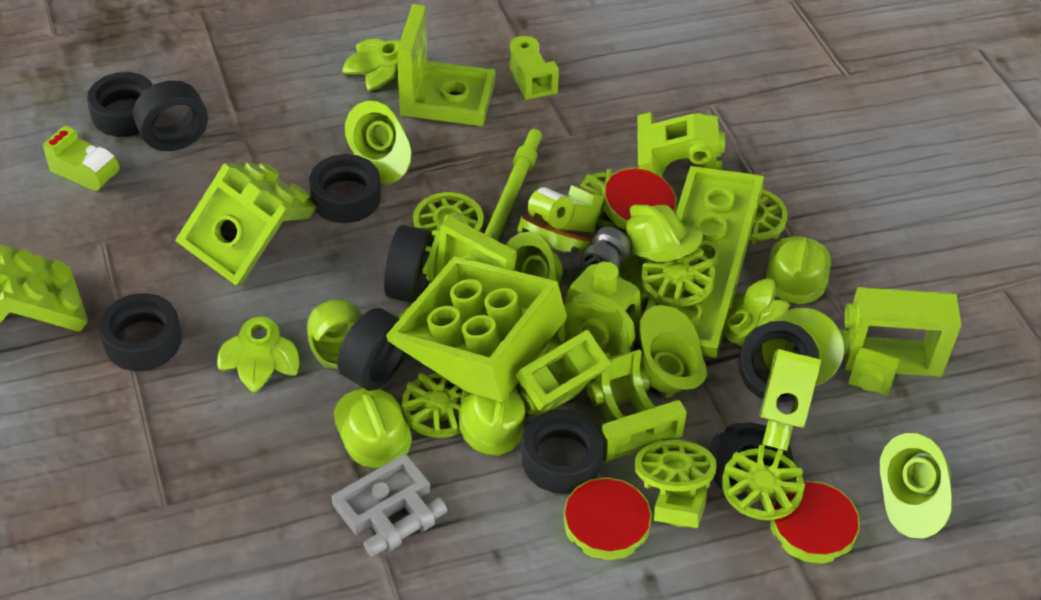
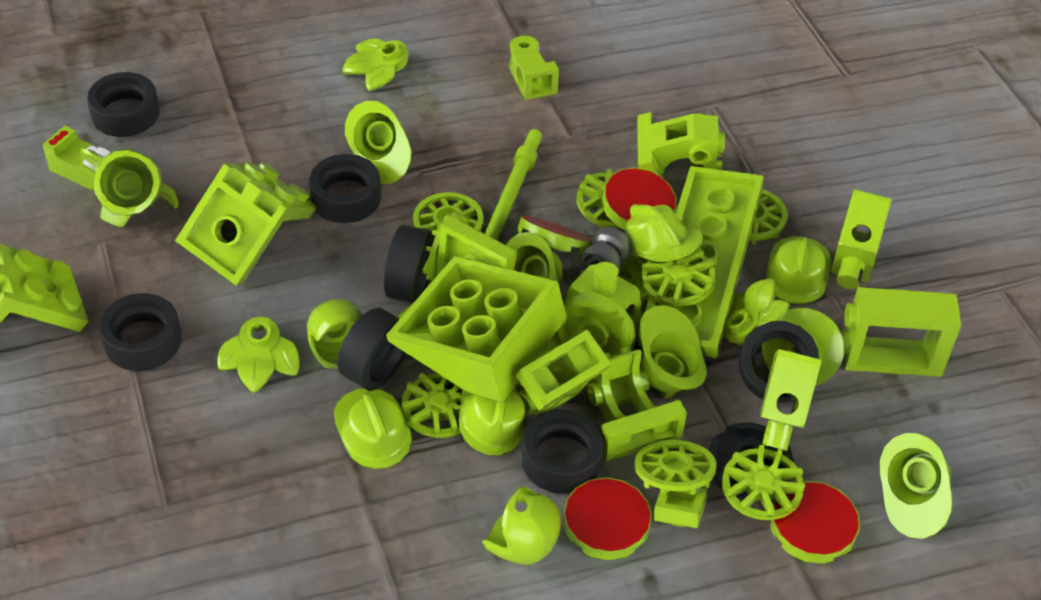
black tyre [133,80,208,151] -> none
light grey plate [331,454,447,557] -> none
lime bracket [397,4,496,126] -> none
lime leg [528,185,604,233] -> none
lime plate [848,347,900,396] -> none
none -> lime piece [81,148,179,227]
none -> lime helmet [482,486,561,565]
none -> lime torso [831,189,892,289]

